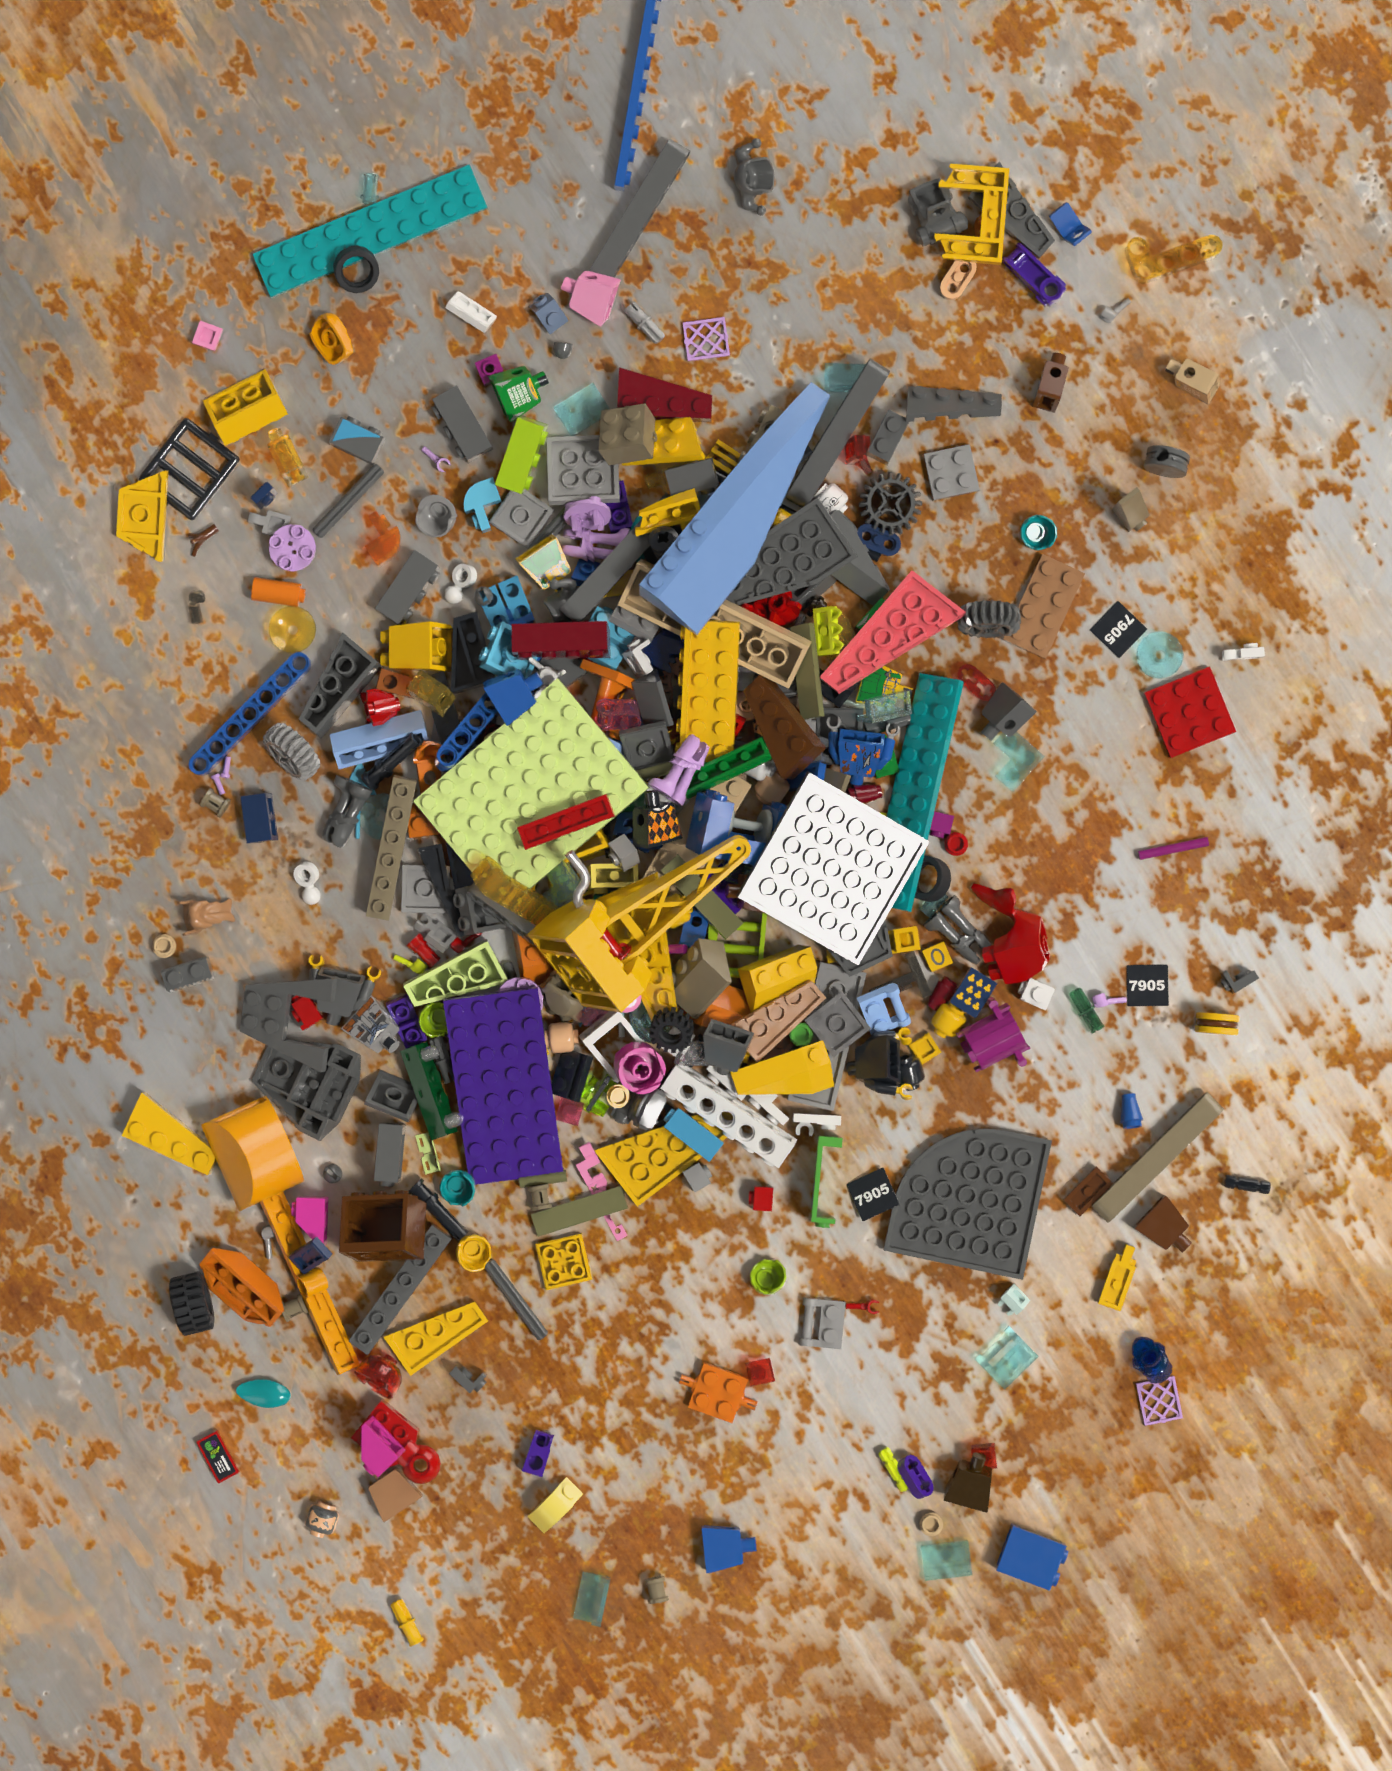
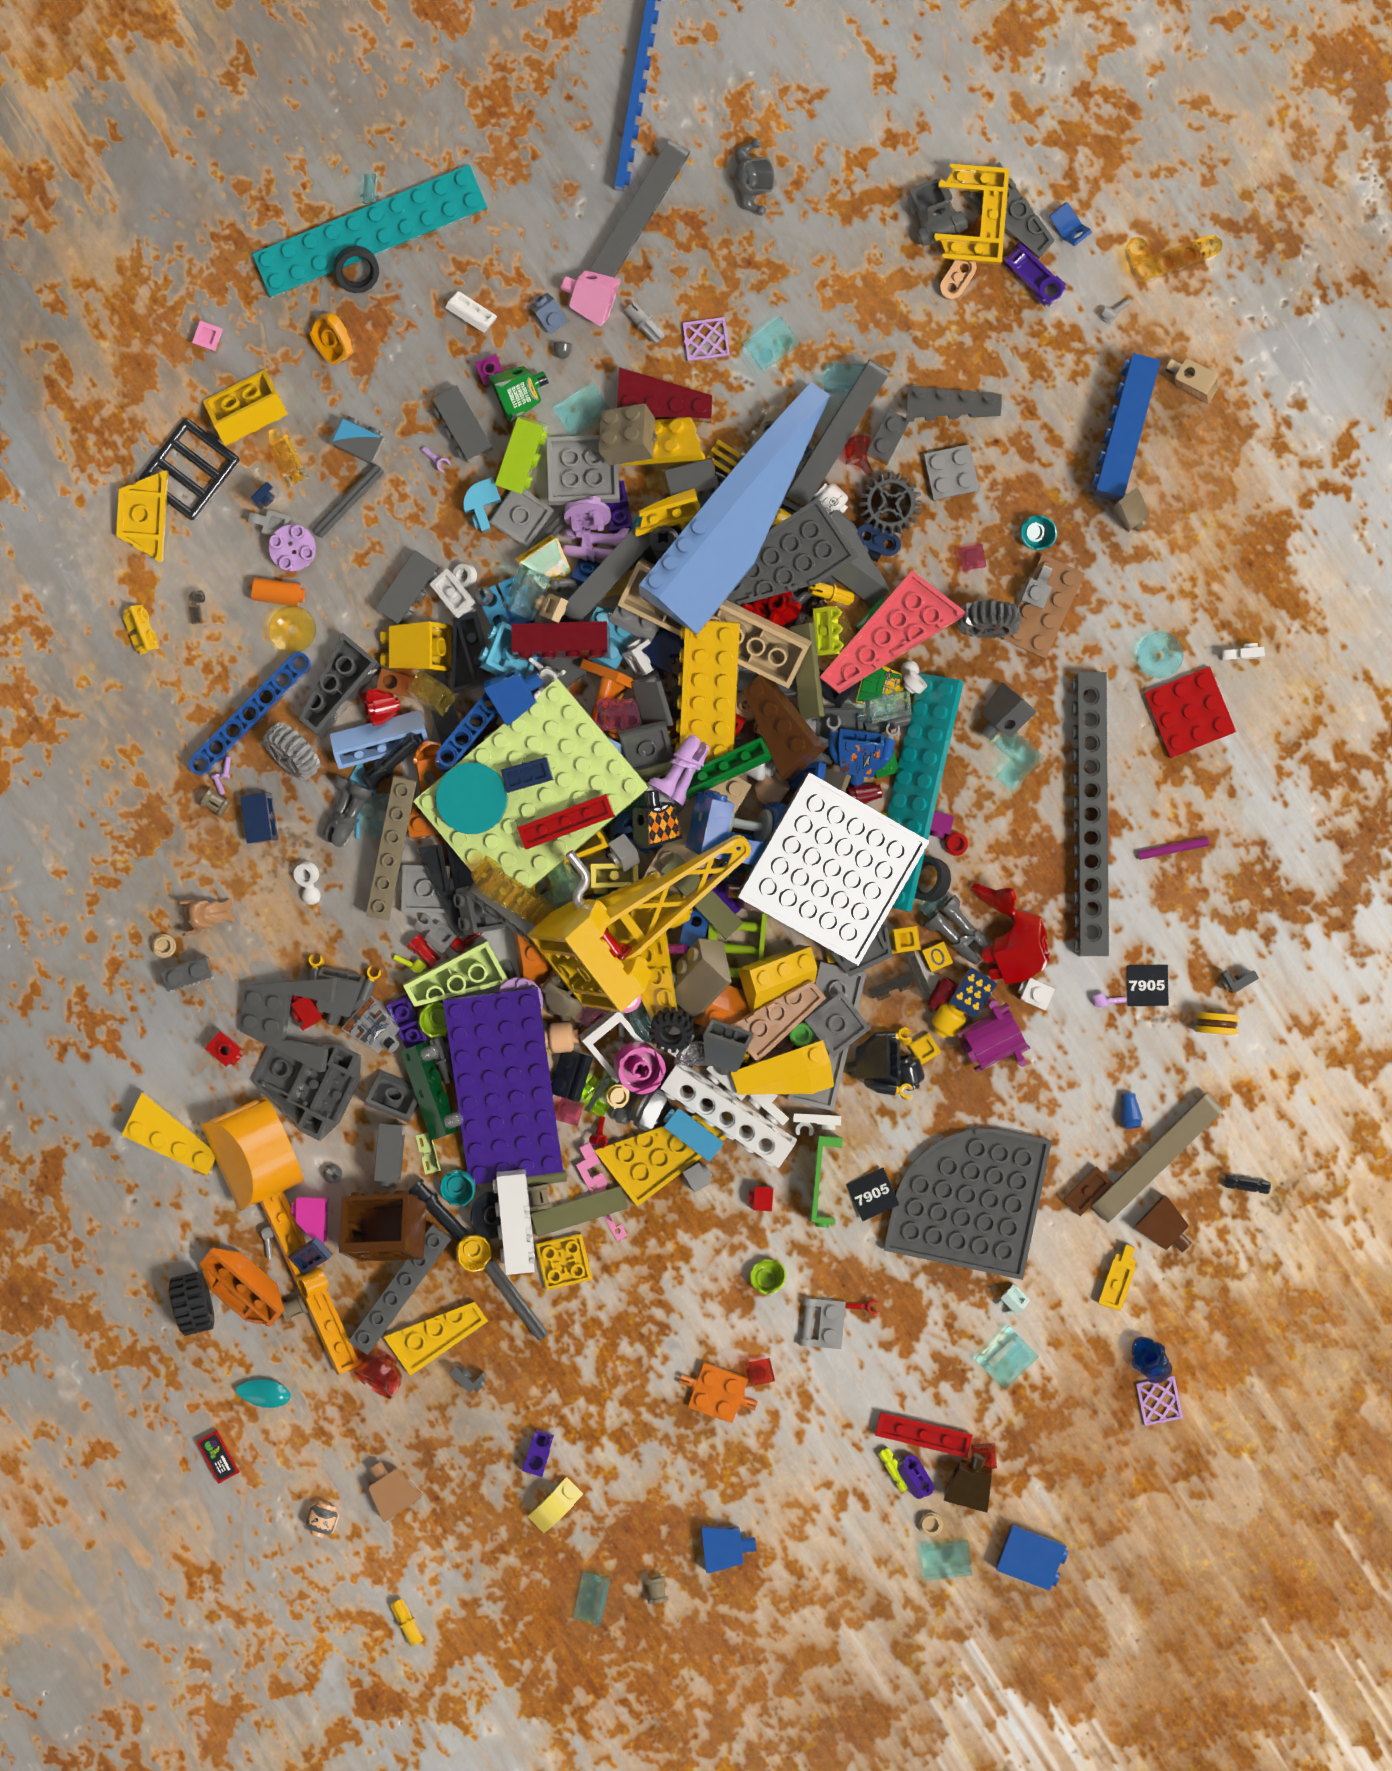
reddish brown bar [188,524,219,557] -> none
red brick [351,1399,441,1484] -> none
dark pink slope [361,1416,405,1477] -> none
clear orange brick [365,511,402,568] -> none
light grey helmet [416,495,457,537] -> none
light blue plate [857,983,911,1035] -> none
clear red beam [957,664,996,702] -> none
reddish brown torso [1032,353,1069,413] -> none
clear green axle [1069,987,1105,1034] -> none
black sticker [1090,601,1147,658] -> none
dark grey head [1144,445,1190,478] -> none
none -> yellow hinge [122,605,159,655]
none -> red brick [204,1031,244,1067]
none -> white plate [430,568,476,618]
none -> teal tile [436,763,508,834]
none -> black dish [470,1191,501,1239]
none -> white wedge [493,1169,535,1275]
none -> dark blue plate [501,757,554,793]
none -> clear light blue hinge [502,563,551,621]
none -> tan plate [534,593,568,623]
none -> red hand [589,1116,608,1148]
none -> clear light blue plate [743,316,801,372]
none -> yellow axle [808,582,854,605]
none -> red plate [875,1412,973,1458]
none -> white plate [900,661,927,694]
none -> clear pink plate [959,544,987,572]
none -> light grey plate [1021,565,1052,609]
none -> dark grey brick [1072,672,1109,957]
none -> blue brick [1090,353,1161,502]

